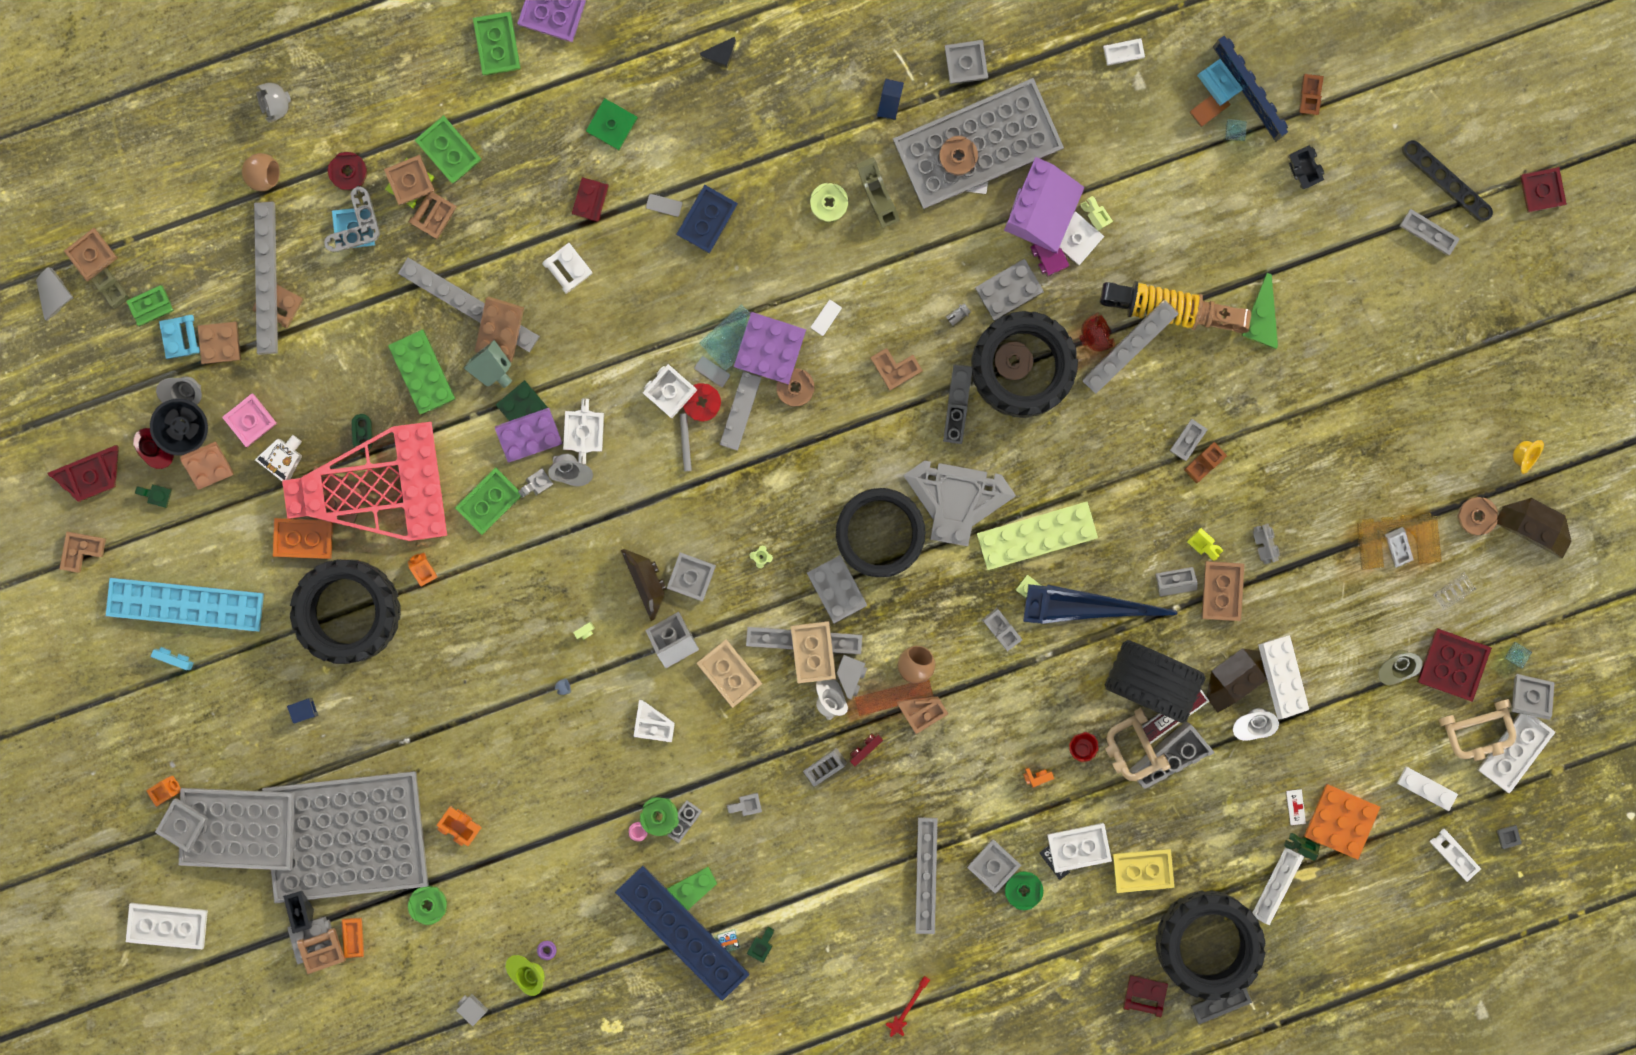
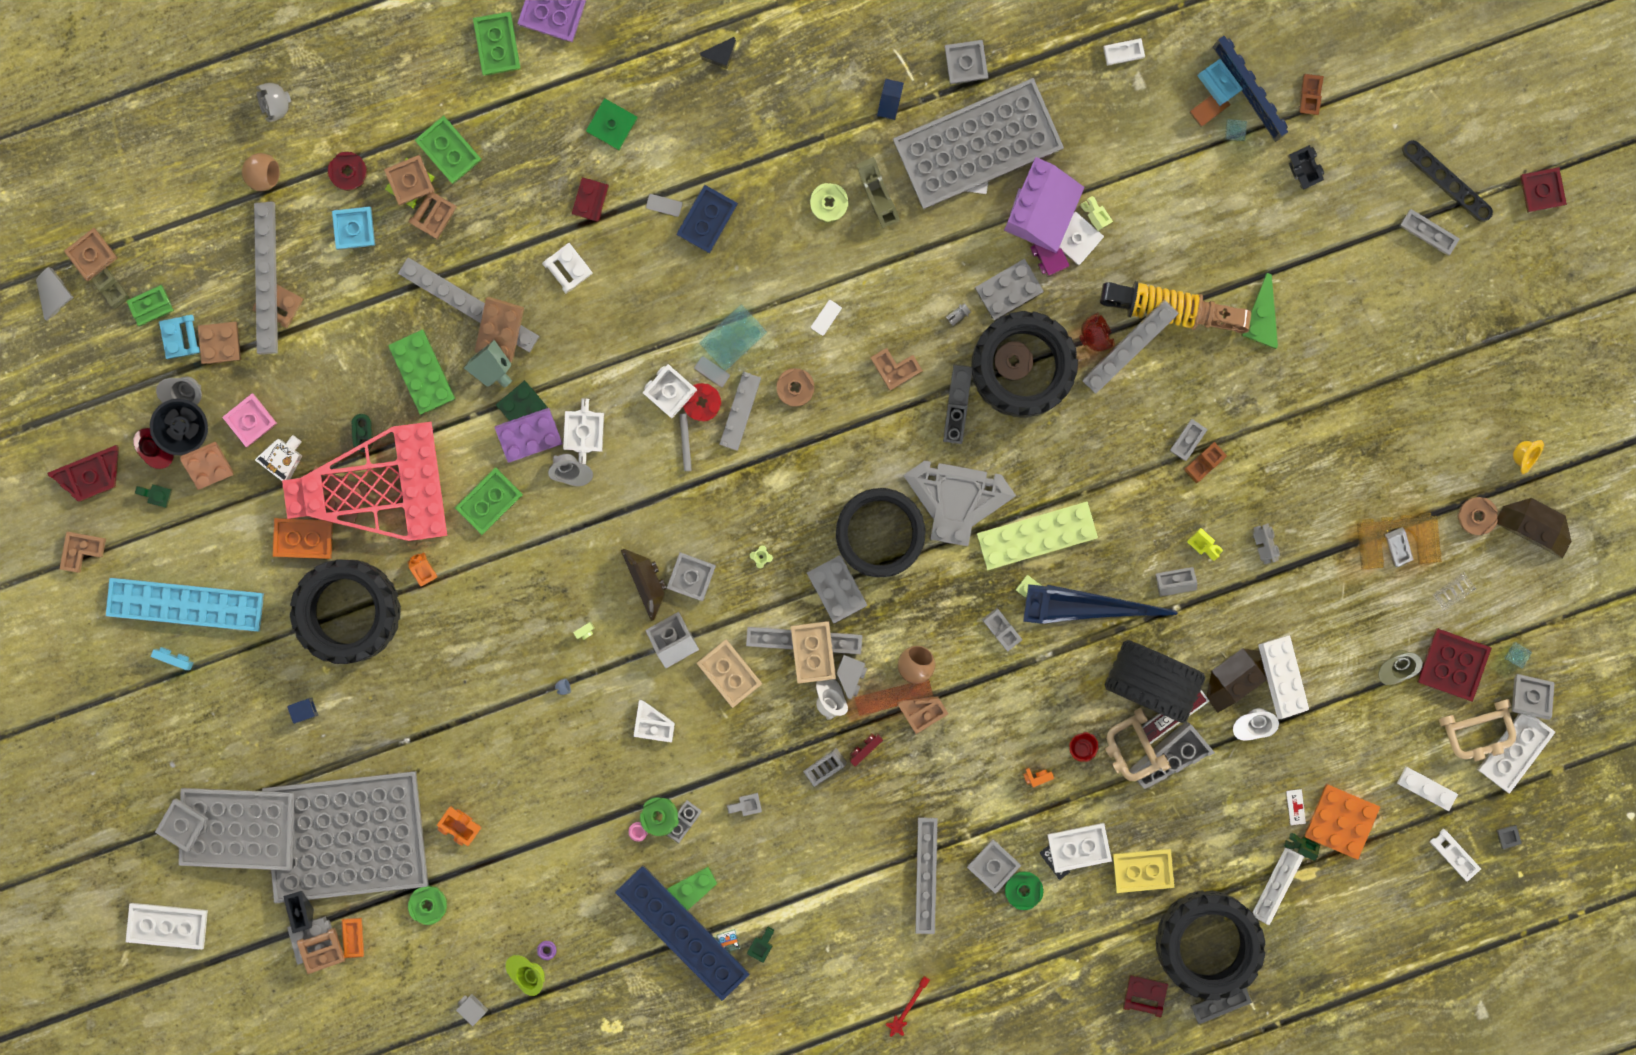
orange bracket [146,775,181,807] -> none
light grey beam [324,187,380,252] -> none
light grey plate [518,468,553,498] -> none
medium lavender plate [734,312,806,385] -> none
medium nougat plate [939,136,978,175] -> none
medium nougat plate [1202,561,1244,621] -> none

